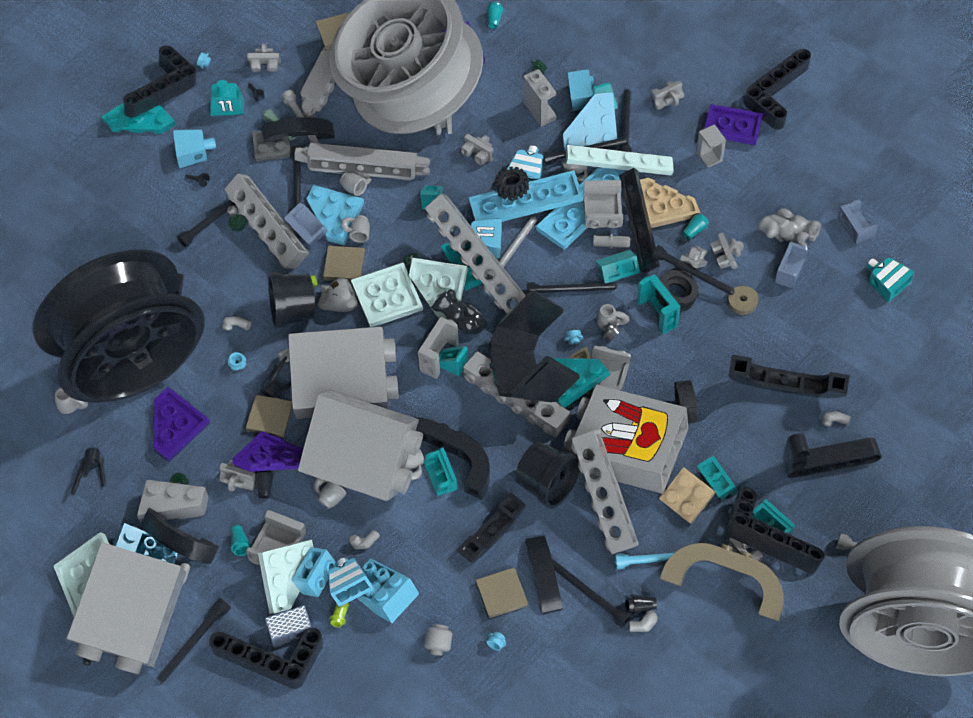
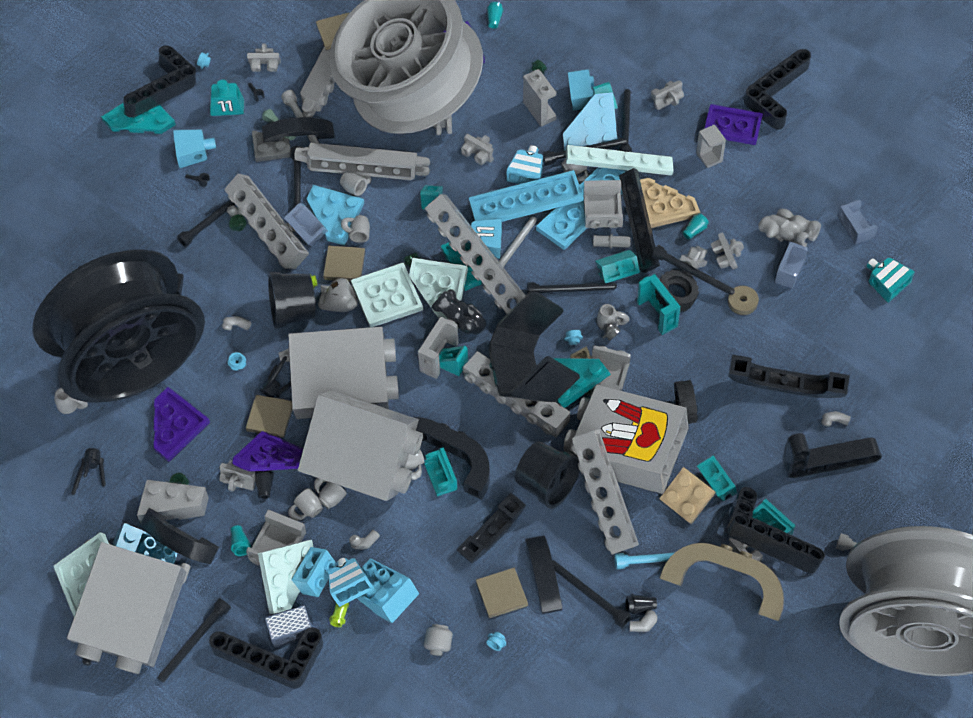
black tyre [495,166,529,201] -> none
none -> light grey piece [288,488,323,521]

